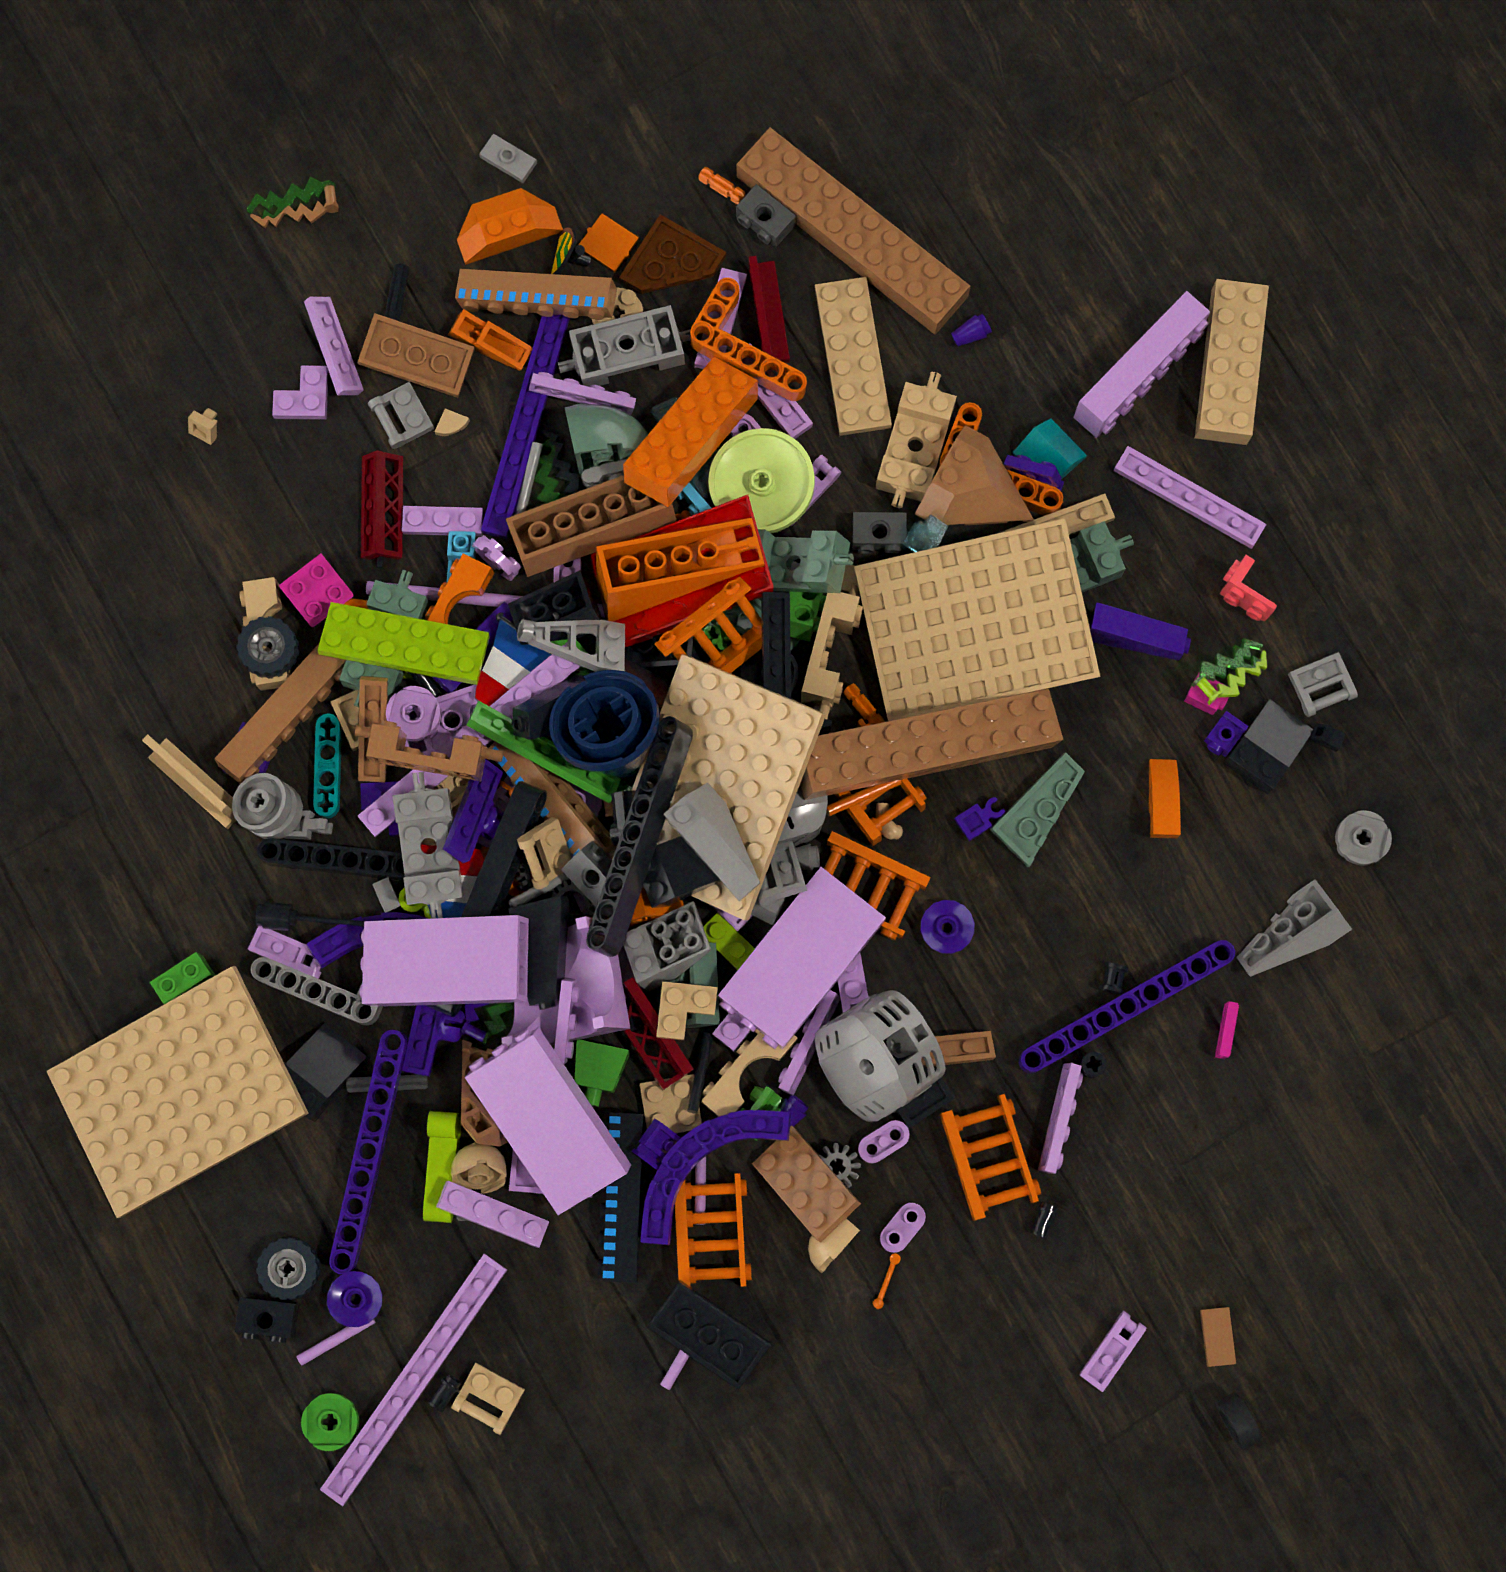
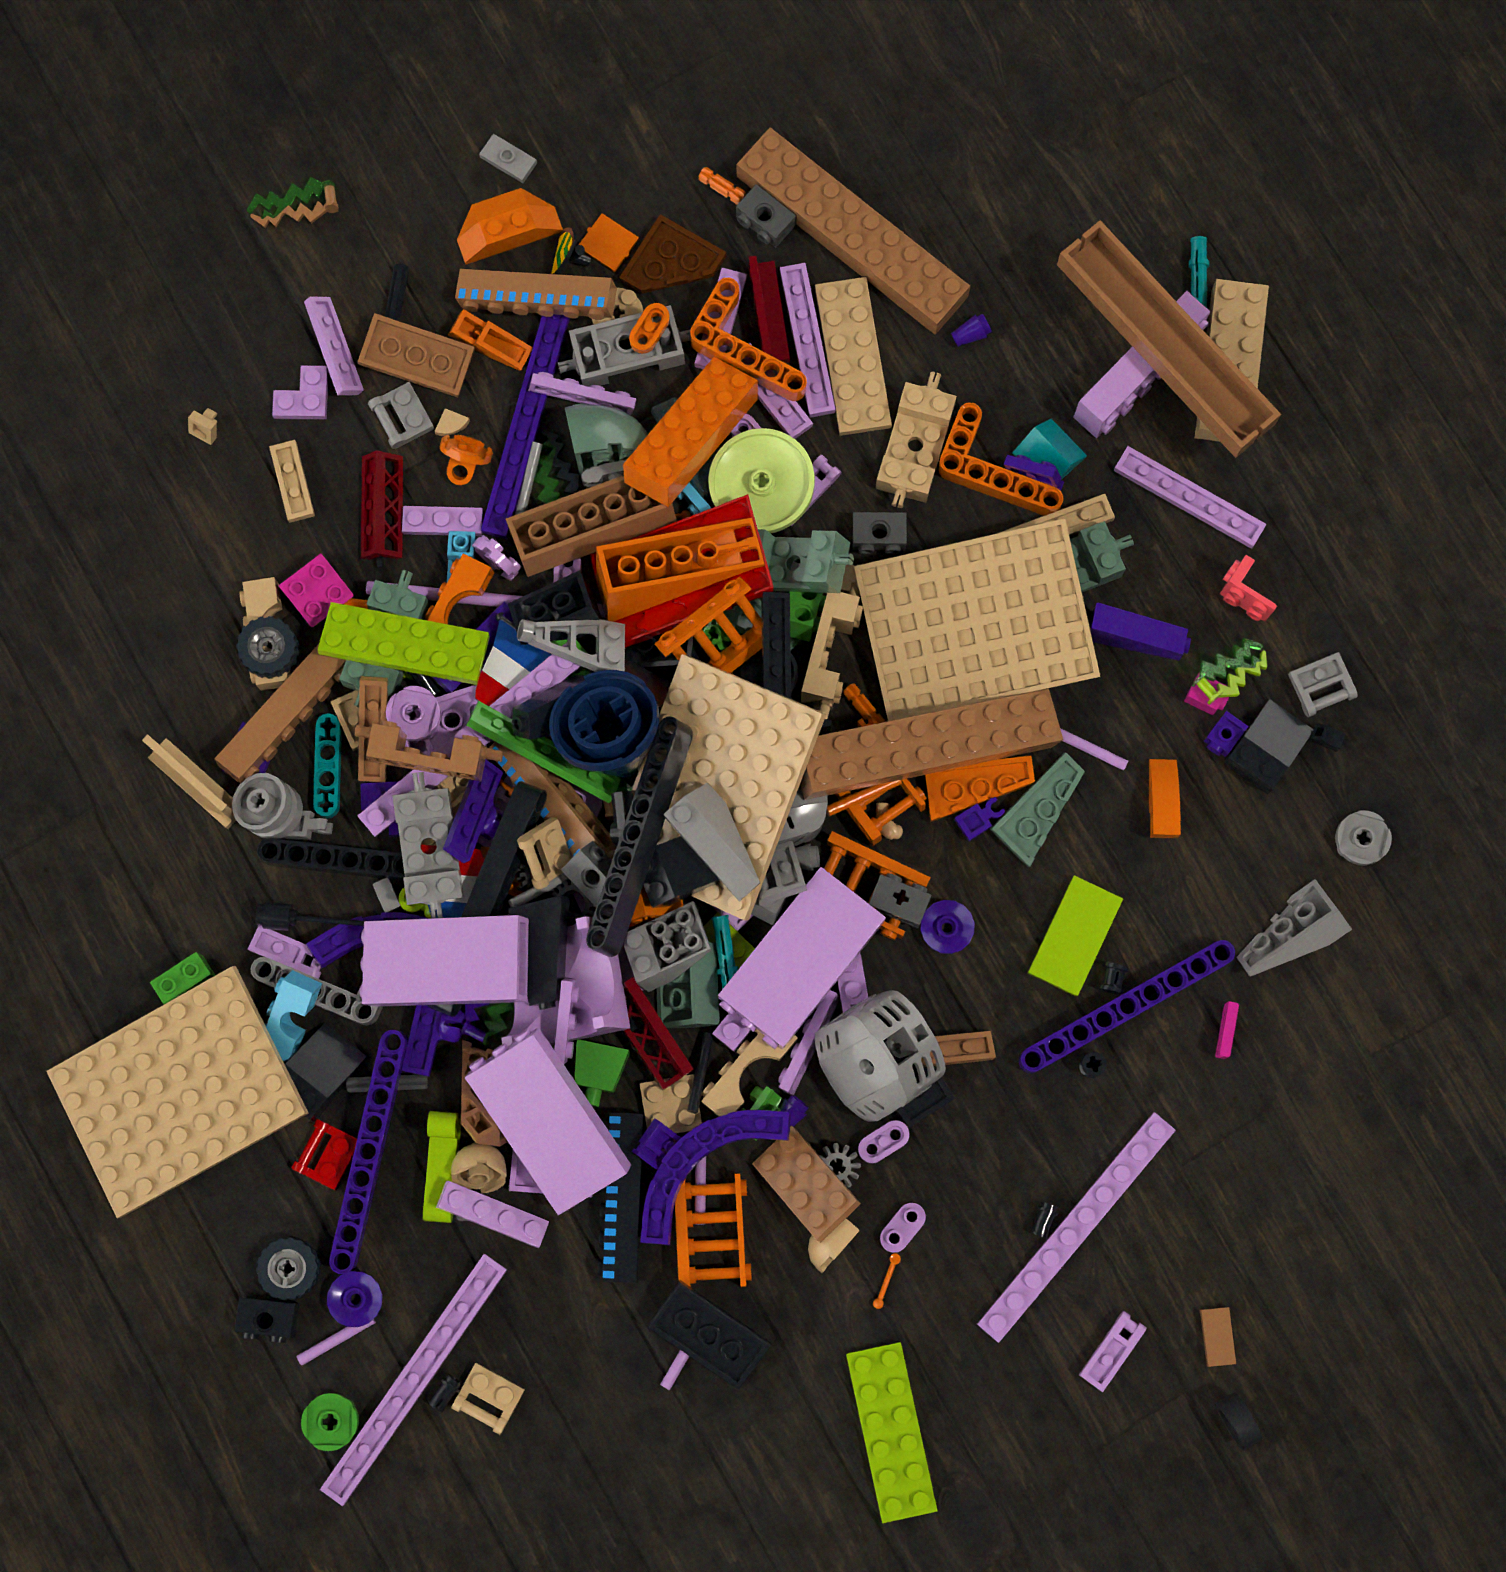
tan plate [656,982,718,1040] -> none
clear light blue brick [903,515,948,552] -> none
medium nougat wedge [915,425,1034,527] -> none
orange fence [940,1094,1041,1221] -> none
lavender plate [1038,1063,1083,1174] -> none
none -> medium azure arch [265,970,322,1062]
none -> tan plate [269,440,315,523]
none -> red plate [291,1119,357,1190]
none -> orange tile [439,435,493,485]
none -> orange plate [629,303,670,354]
none -> teal pin [711,915,739,988]
none -> lavender plate [780,263,835,418]
none -> lime plate [846,1342,937,1523]
none -> dark grey brick [869,873,931,928]
none -> orange wing [925,756,1035,822]
none -> lavender plate [977,1112,1176,1343]
none -> lime tile [1028,875,1123,997]
none -> medium nougat piece [1057,220,1281,458]
none -> lavender bar [1060,728,1128,771]
none -> teal pin [1188,236,1209,308]

